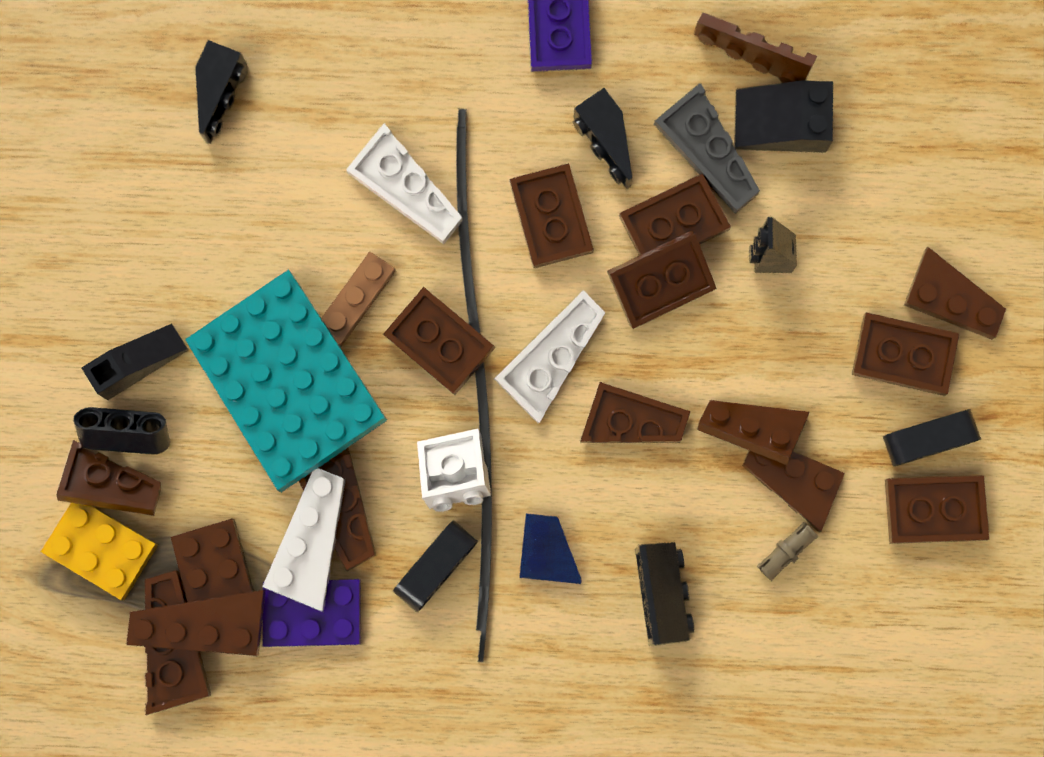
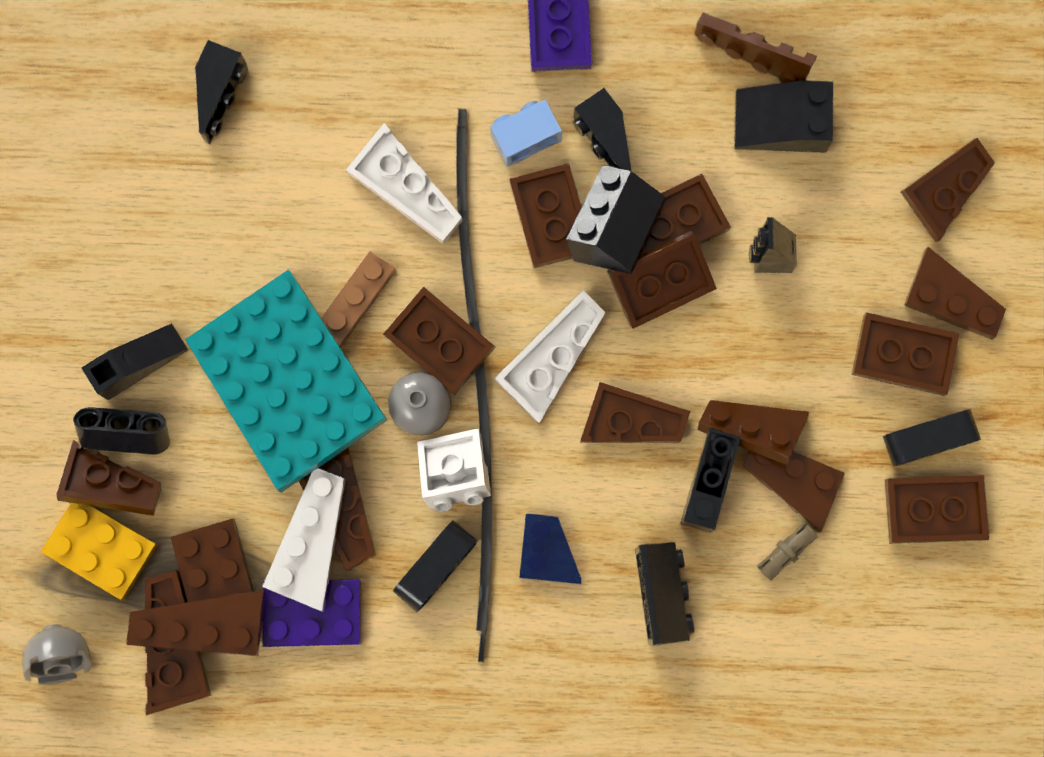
dark grey wing [654,82,760,214] -> none
none -> light grey cylinder [22,624,92,685]
none -> light grey cylinder [388,372,451,436]
none -> light blue brick [490,100,562,167]
none -> black slope [567,165,666,274]
none -> black slope [680,428,741,533]
none -> reddish brown wing [900,138,995,242]

